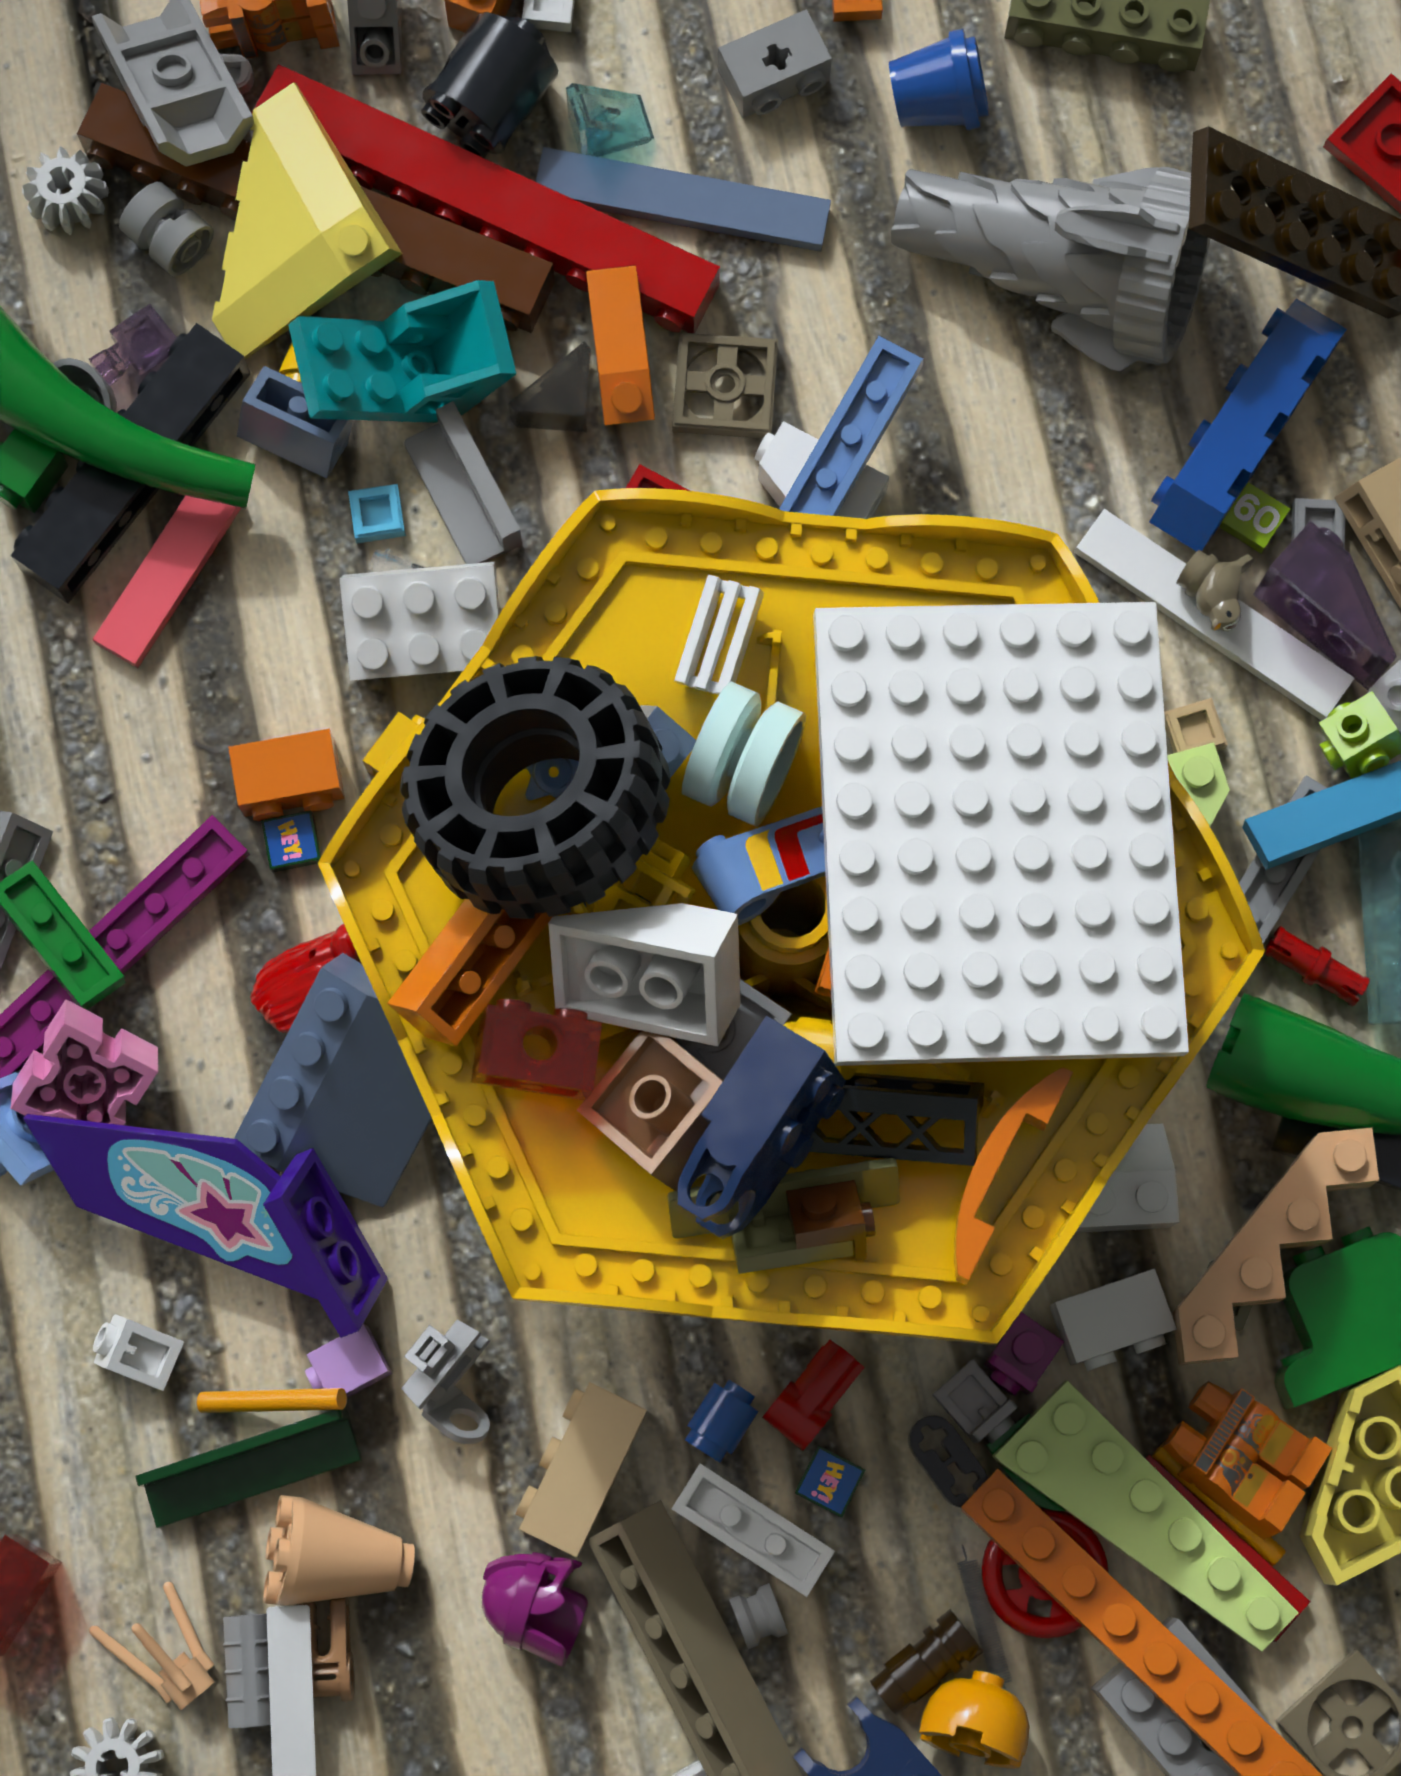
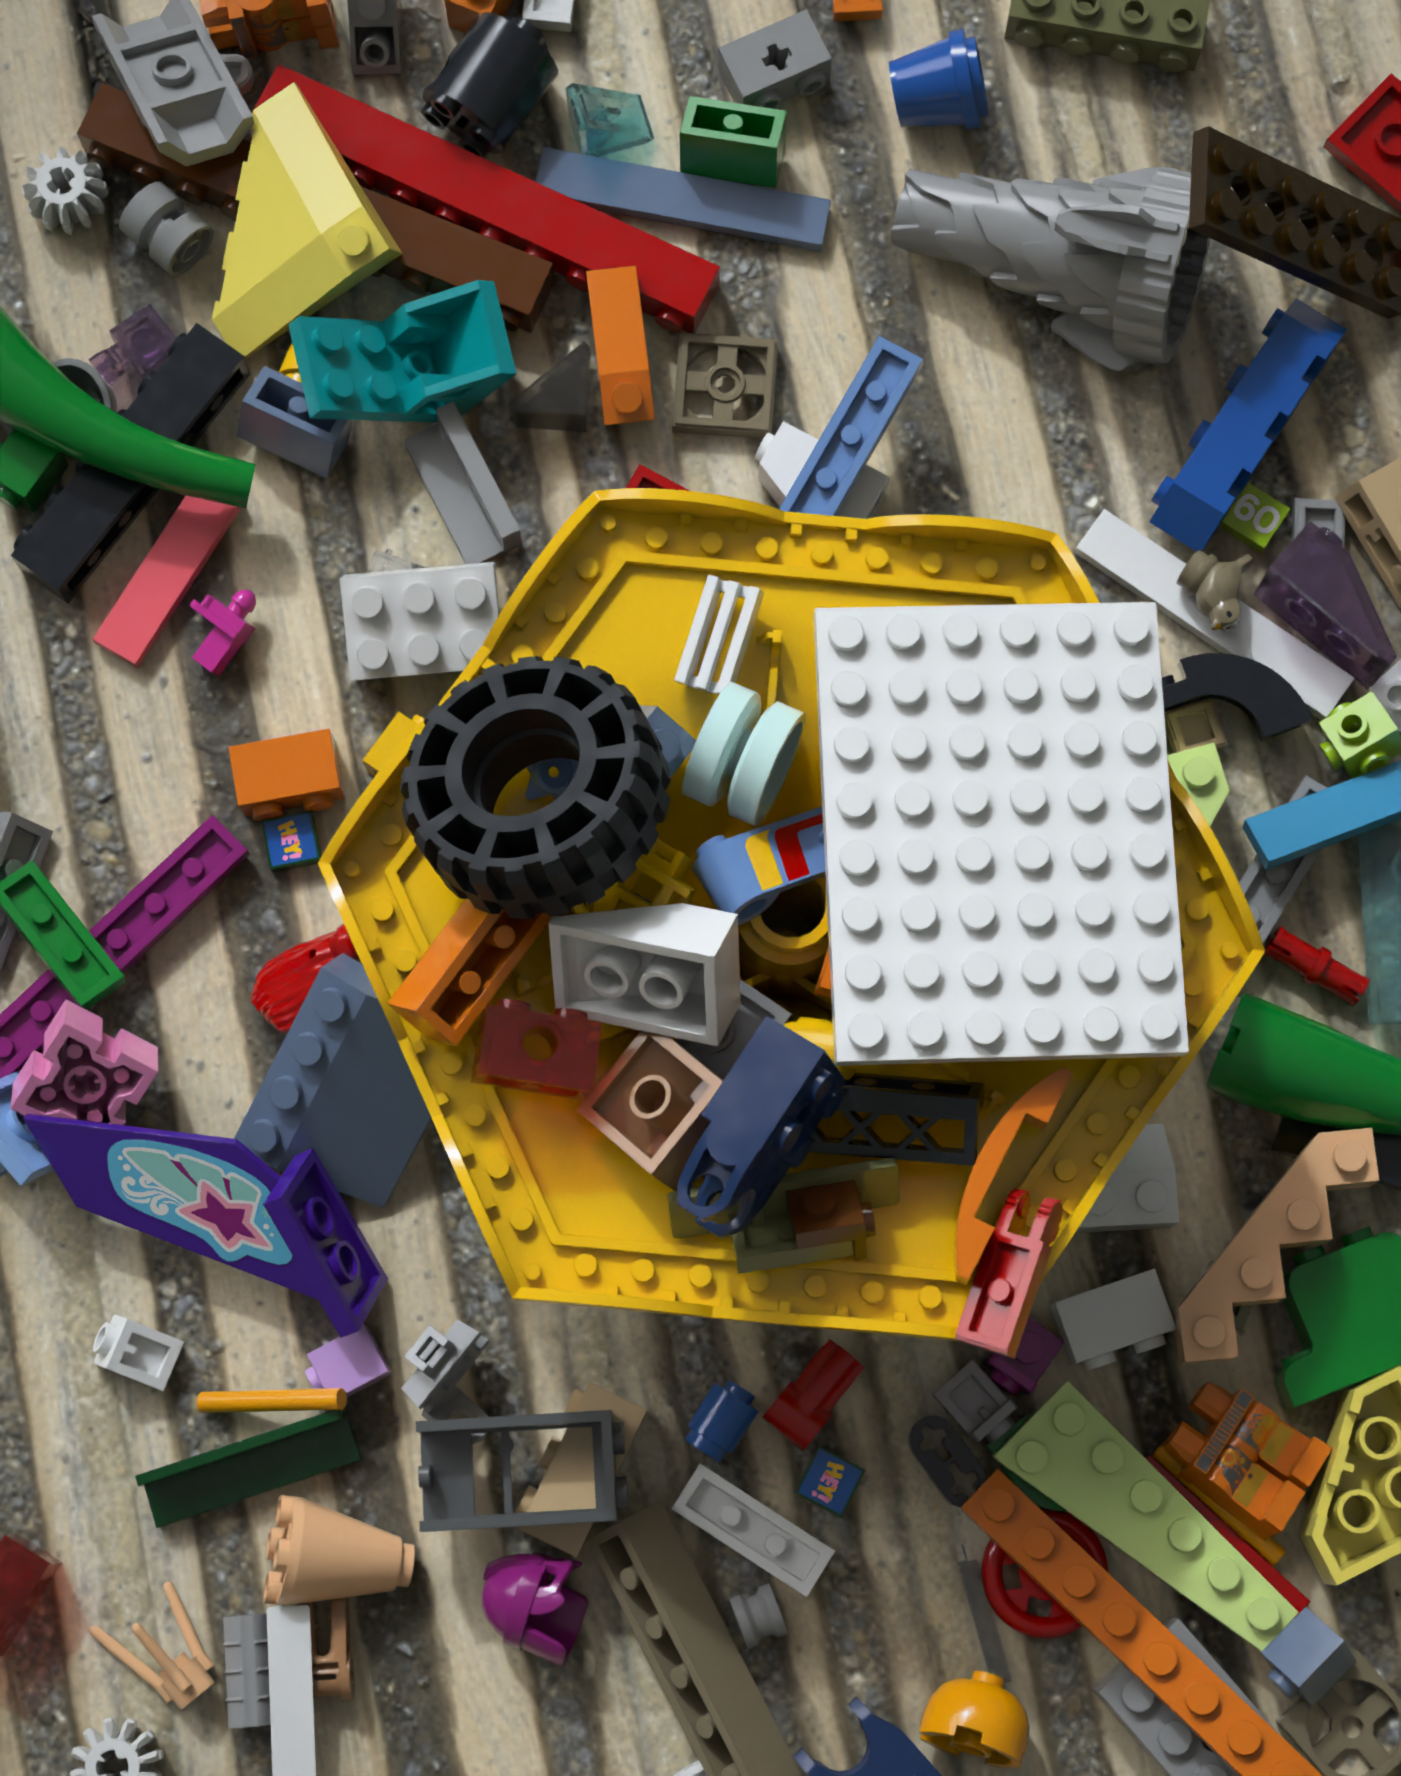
medium azure tile [348,484,406,544] -> none
dark brown axle [870,1609,984,1716] -> none
none -> dark pink piece [190,590,256,676]
none -> dark grey door [416,1410,628,1532]
none -> green brick [680,96,786,188]
none -> red hinge [955,1188,1064,1359]
none -> black arch [1162,653,1313,741]
none -> sand blue brick [1261,1607,1357,1707]

